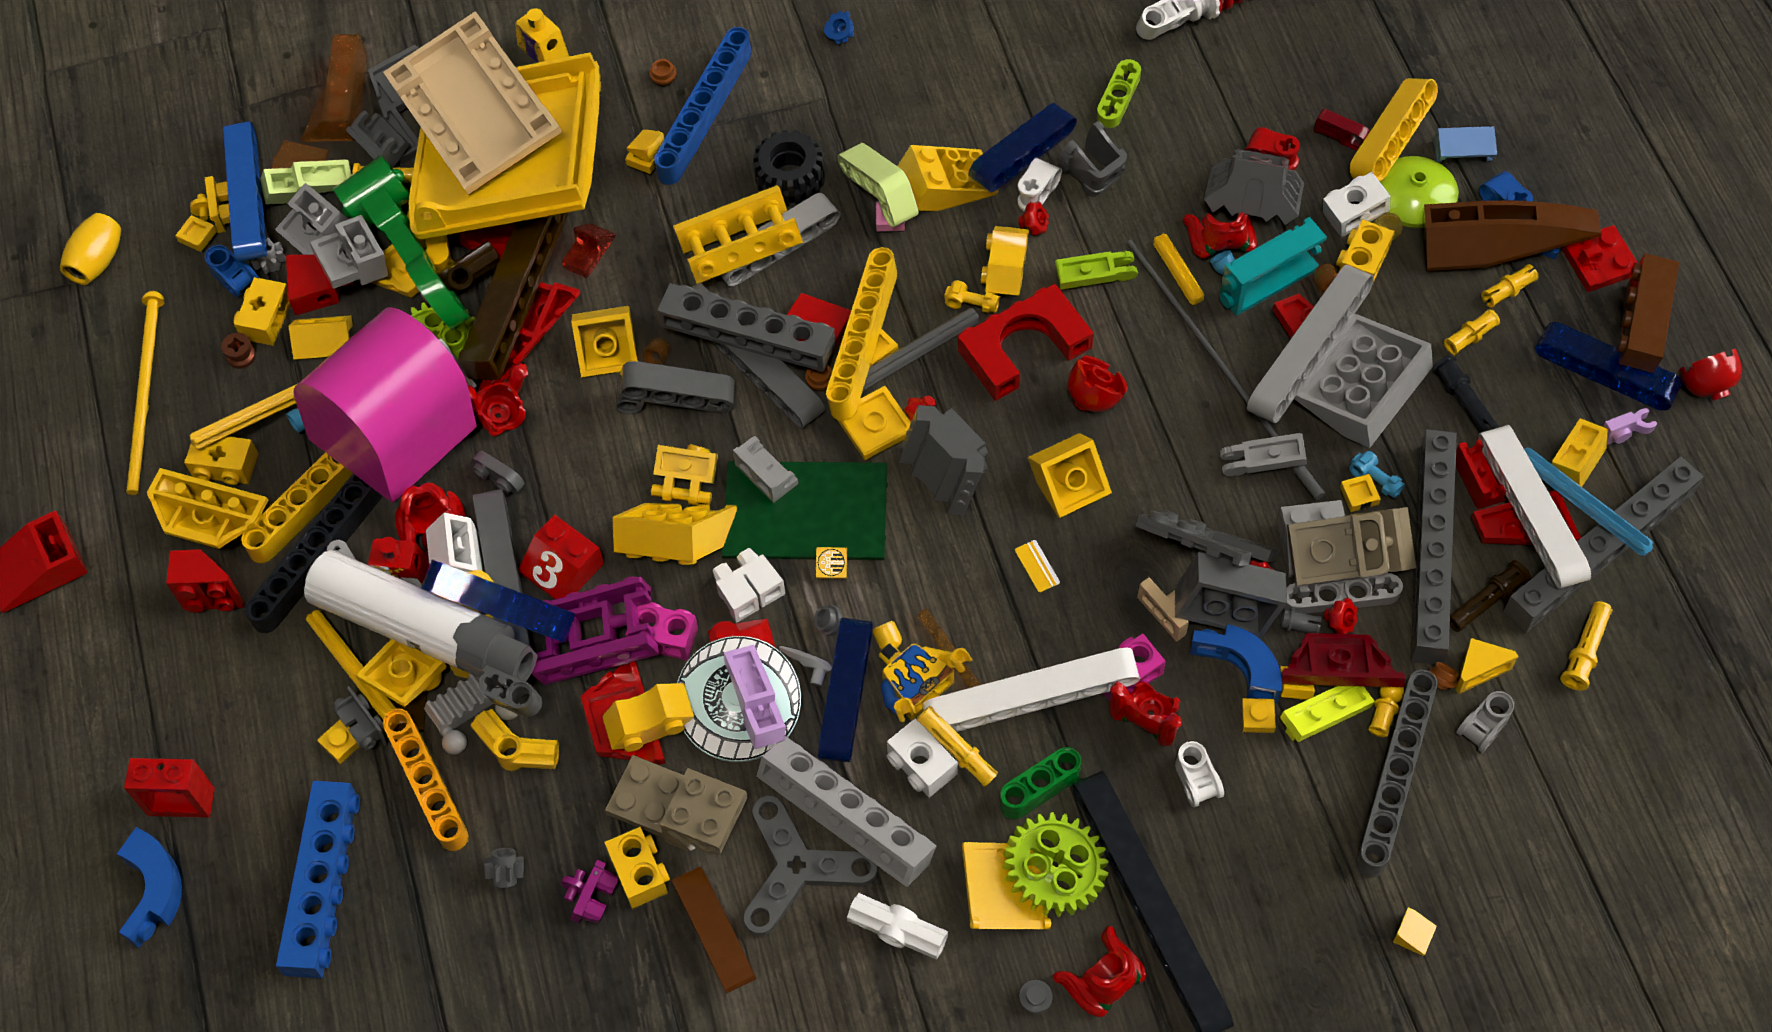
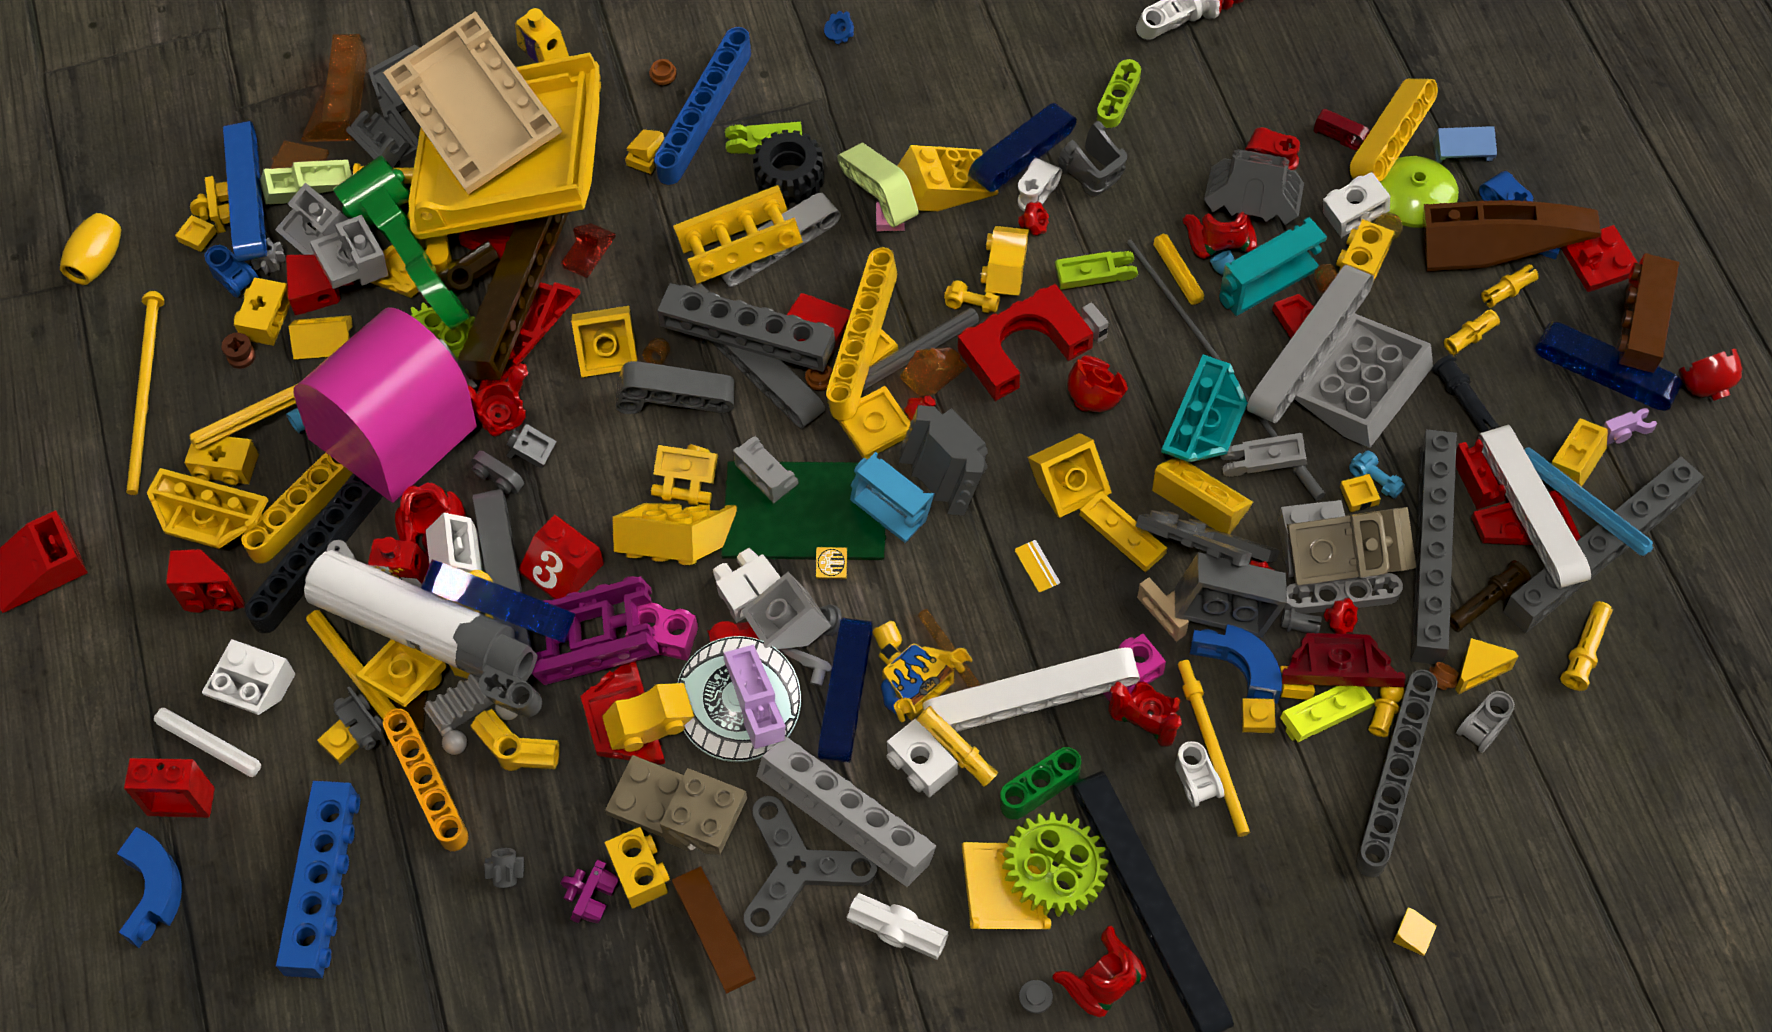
none -> white axle [154,708,261,777]
none -> white slope [202,639,295,715]
none -> bracket [506,424,557,469]
none -> lime hinge [725,122,802,154]
none -> light grey slope [741,572,831,649]
none -> dark azure window [850,452,935,543]
none -> clear orange slope [899,347,967,396]
none -> yellow plate [1080,491,1167,573]
none -> light grey plate [1082,302,1109,343]
none -> yellow slope [1152,457,1253,534]
none -> teal wedge [1161,354,1248,462]
none -> yellow bar [1177,660,1250,837]

